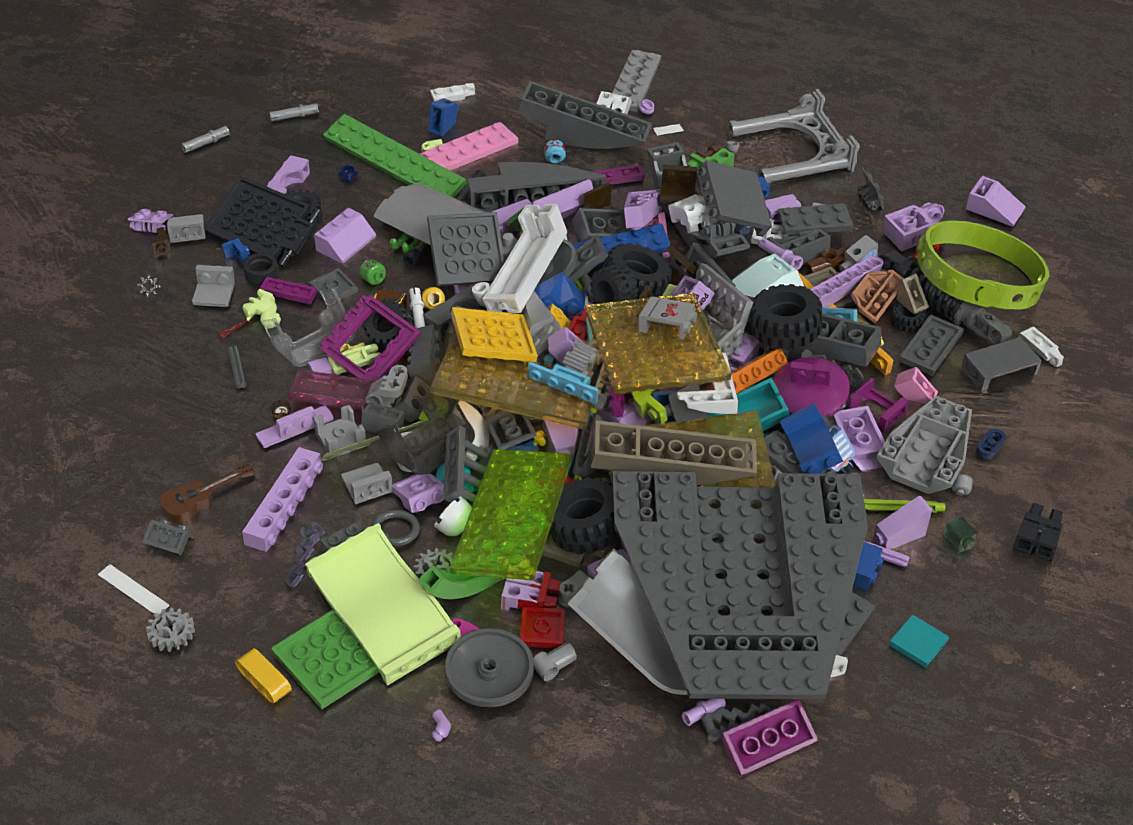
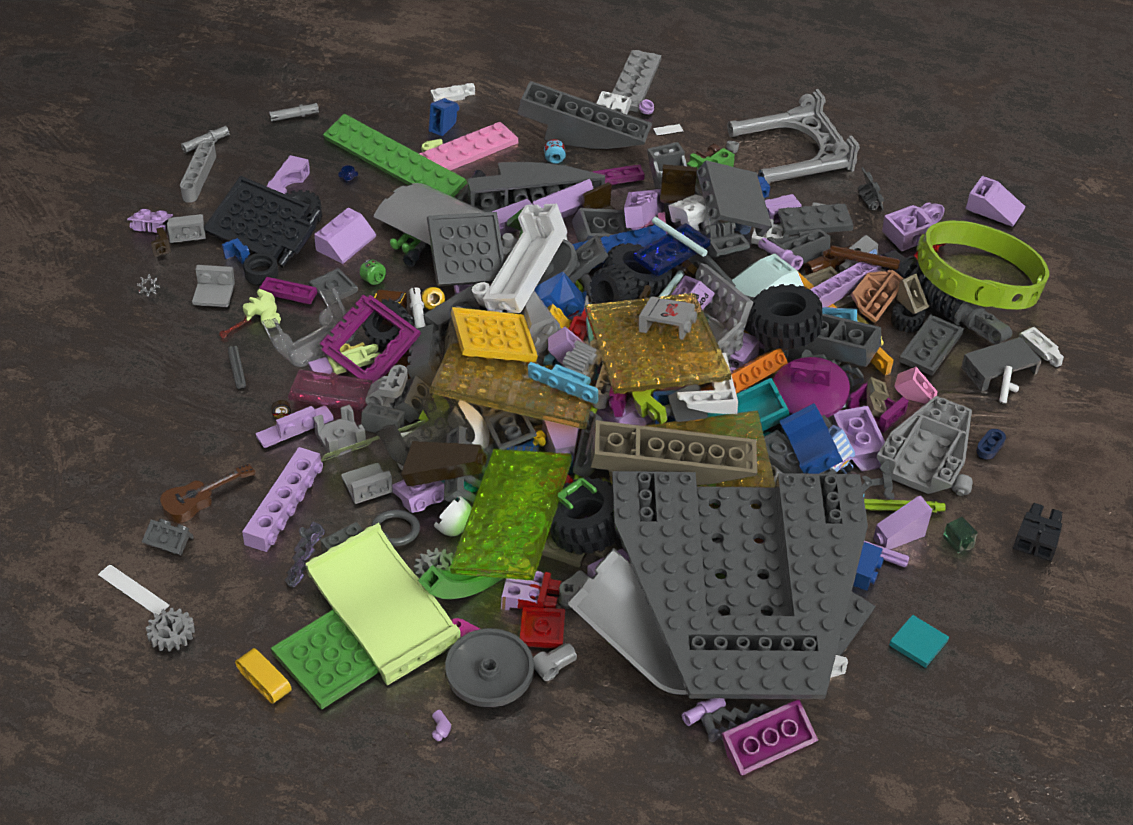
none -> light grey beam [180,139,216,202]
none -> dark brown slope [401,441,487,486]
none -> bright green piece [558,478,597,510]
none -> clear blue plate [634,223,711,277]
none -> light aqua bar [652,217,708,257]
none -> light aqua bar [658,270,684,299]
none -> reddish brown axle [829,246,900,269]
none -> dark grey piece [862,460,894,500]
none -> dark tan slope [867,377,889,418]
none -> white piece [999,366,1019,404]

